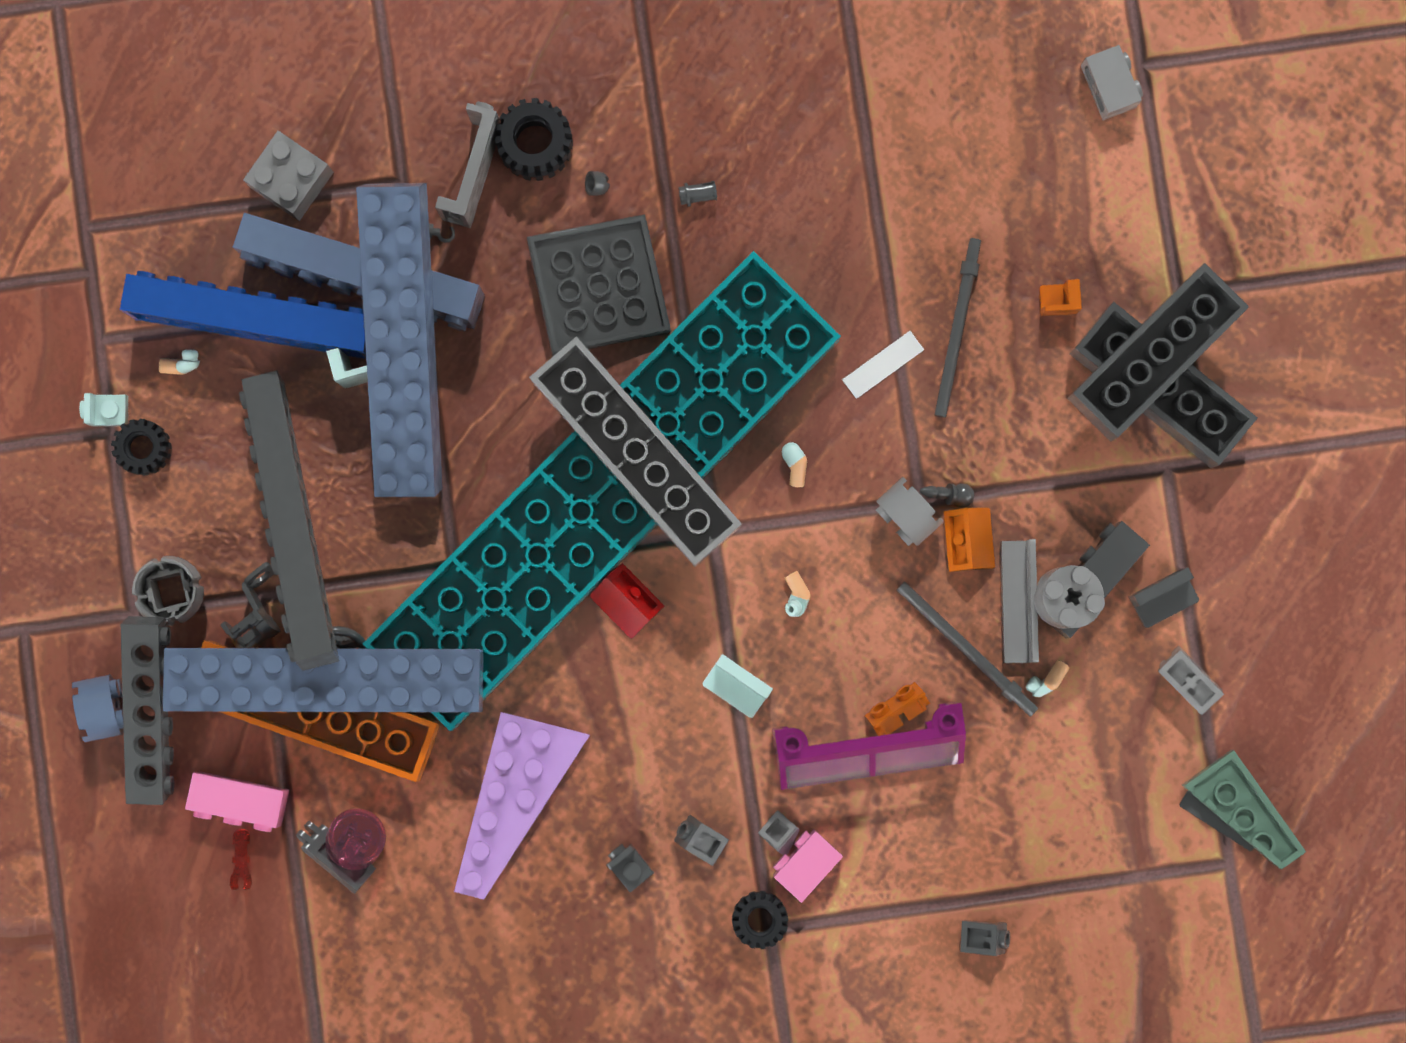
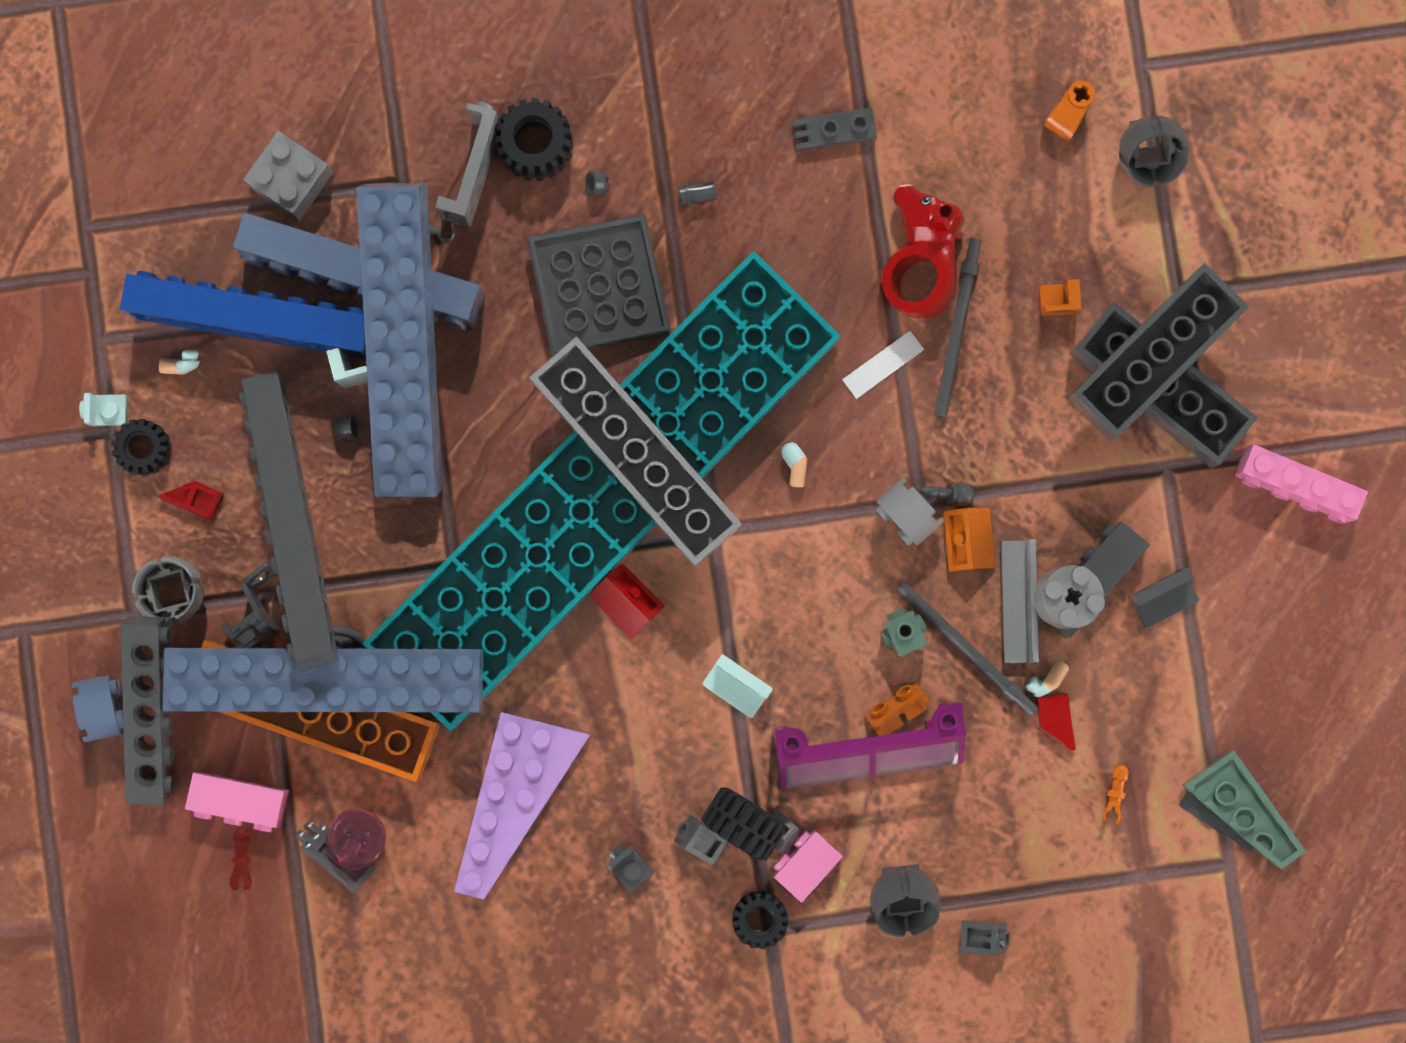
arm [784,571,810,617] -> none
light grey brick [1081,45,1143,120] -> none
light grey hinge [1158,645,1224,715] -> none
none -> red tile [158,481,224,521]
none -> dark grey hinge [333,416,358,441]
none -> black tyre [701,787,786,861]
none -> dark grey hinge [792,107,877,152]
none -> dark grey piece [870,864,941,937]
none -> red animal [879,184,965,320]
none -> sand green brick [880,608,928,657]
none -> red tile [1036,693,1076,750]
none -> orange piece [1043,80,1095,141]
none -> orange piece [1103,764,1129,825]
none -> dark grey piece [1119,115,1189,187]
none -> bright pink brick [1234,445,1368,524]

